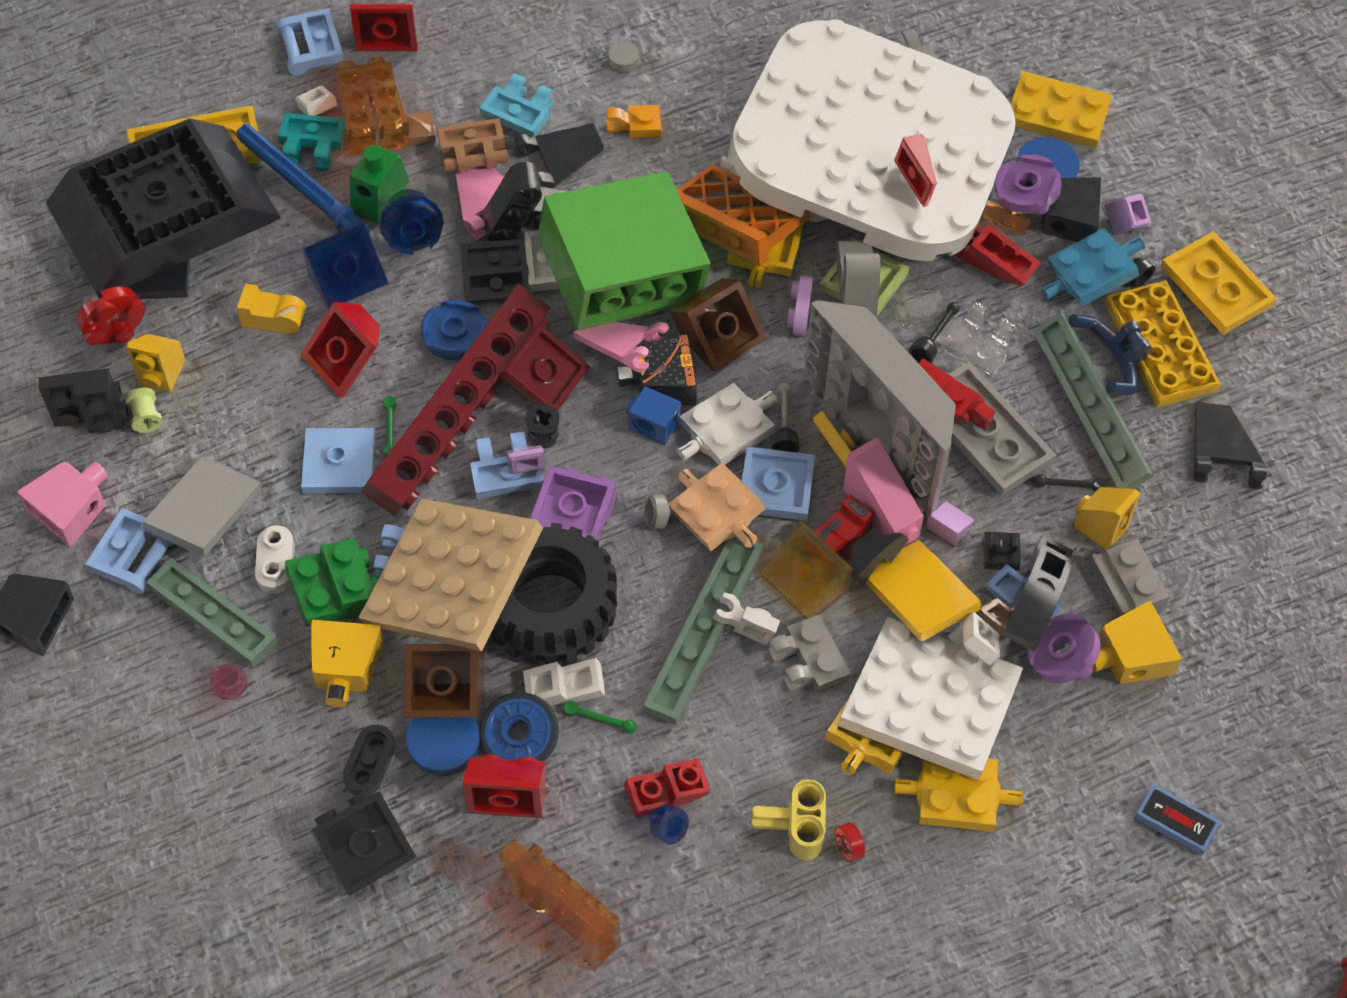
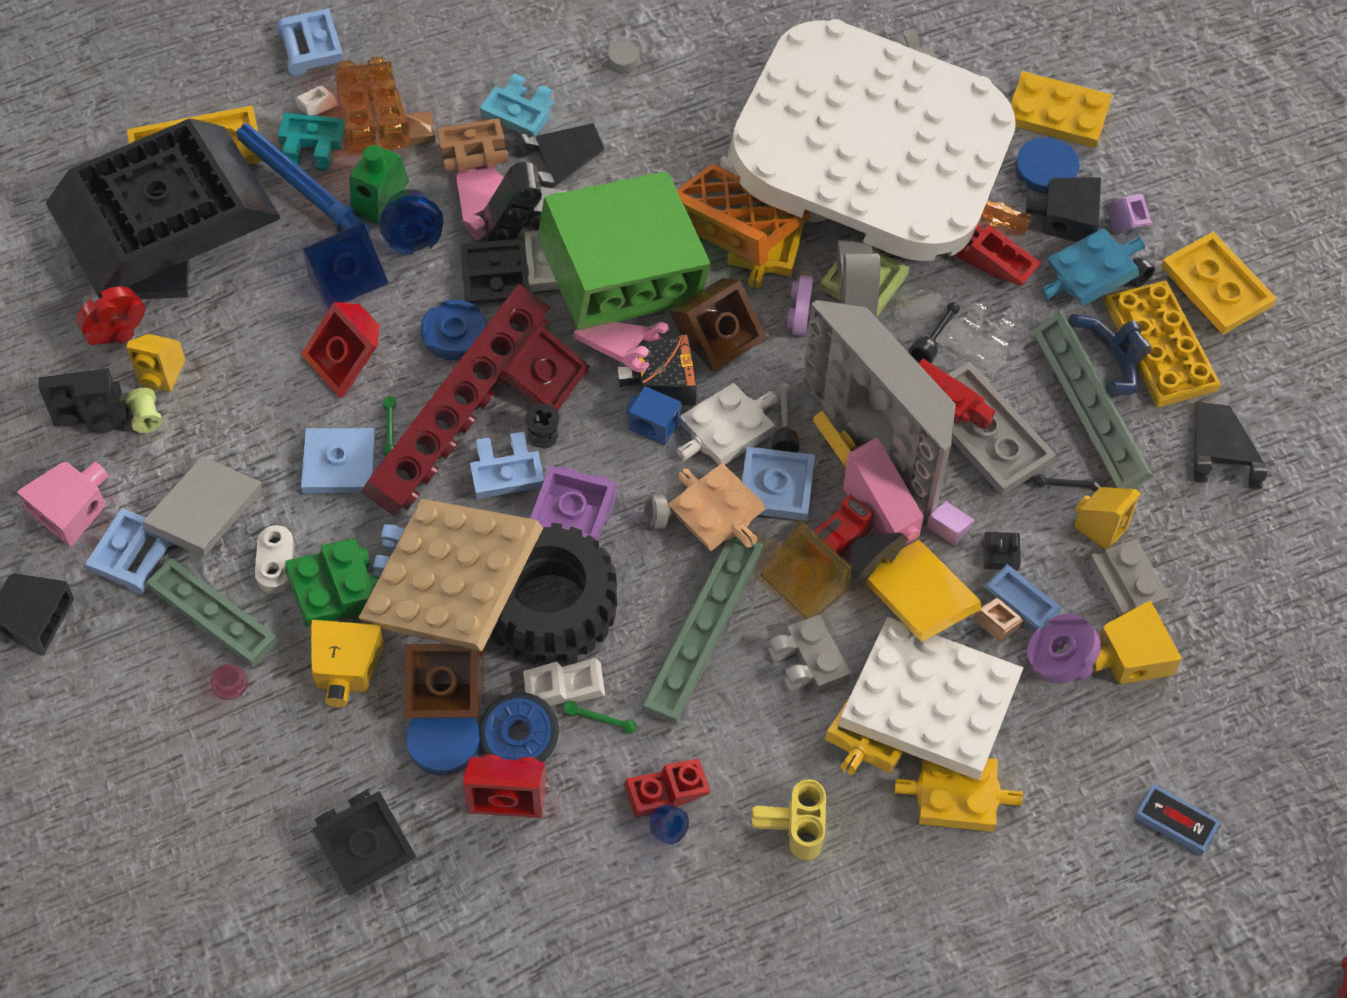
yellow leg [236,283,306,334] -> none
black plate [343,724,395,796] -> none
red slope [350,2,418,52] -> none
clear orange hips [498,838,621,972] -> none
lavender slope [506,445,545,474] -> none
light orange plate [606,105,662,138] -> none
white plate [713,593,780,645] -> none
red tile [834,822,865,863] -> none
red slope [894,134,937,207] -> none
white bracket [949,612,1000,665] -> none
medium lavender plate [995,155,1061,215] -> none
black slope [1002,534,1074,651] -> none

